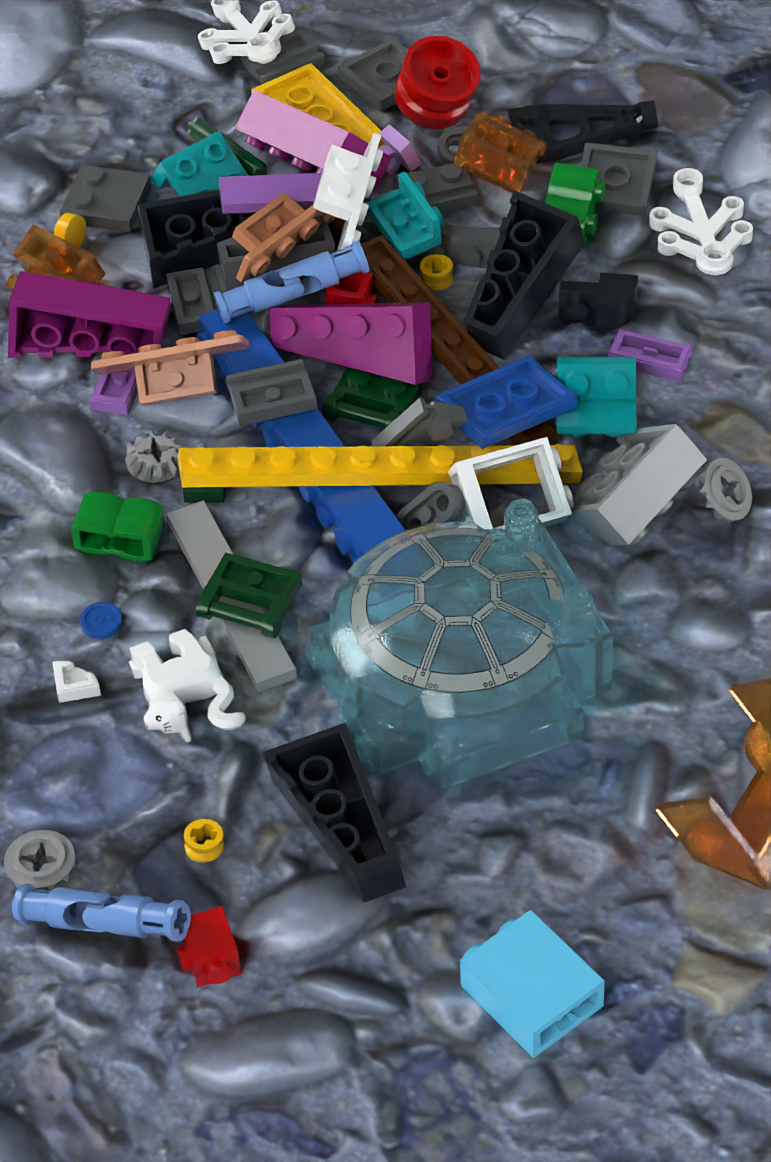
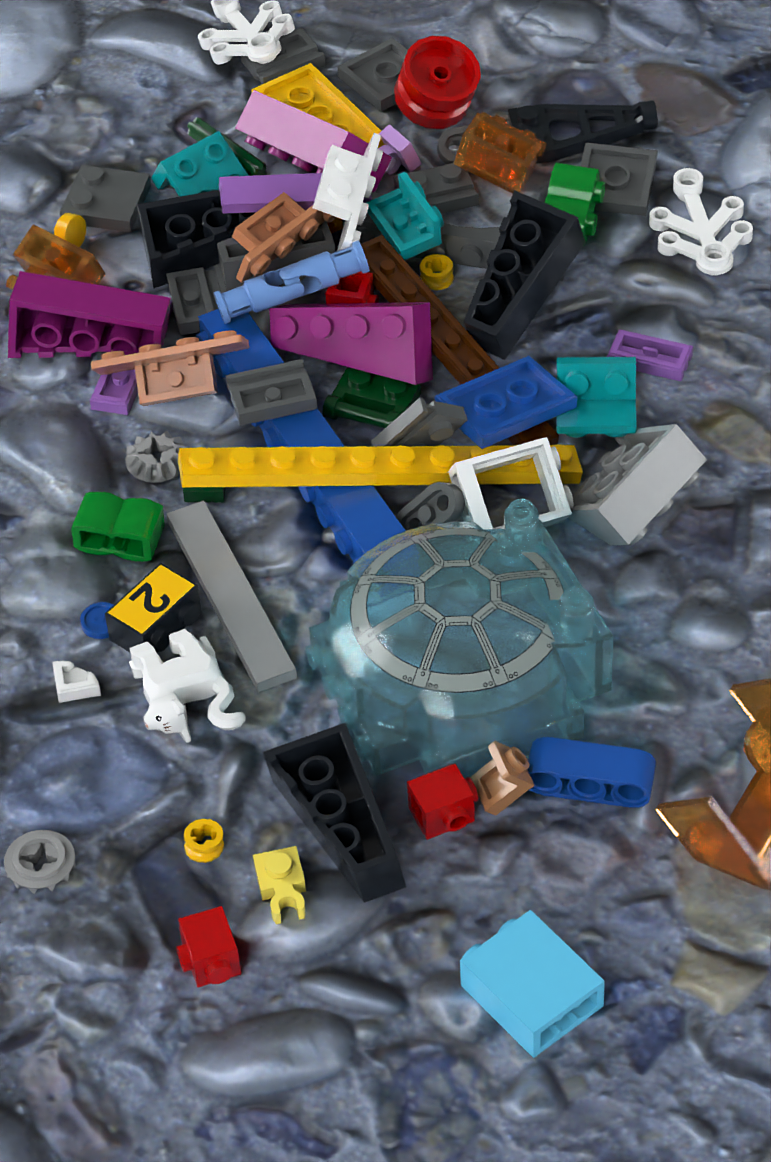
medium blue piece [12,884,191,942] -> none
dark green plate [196,552,302,639] -> none
black brick [559,272,638,332] -> none
light grey gear [699,458,752,523] -> none
none -> brick [105,563,202,653]
none -> light yellow plate [253,846,306,925]
none -> red brick [407,763,479,840]
none -> medium nougat bracket [470,741,534,816]
none -> blue beam [527,737,657,808]

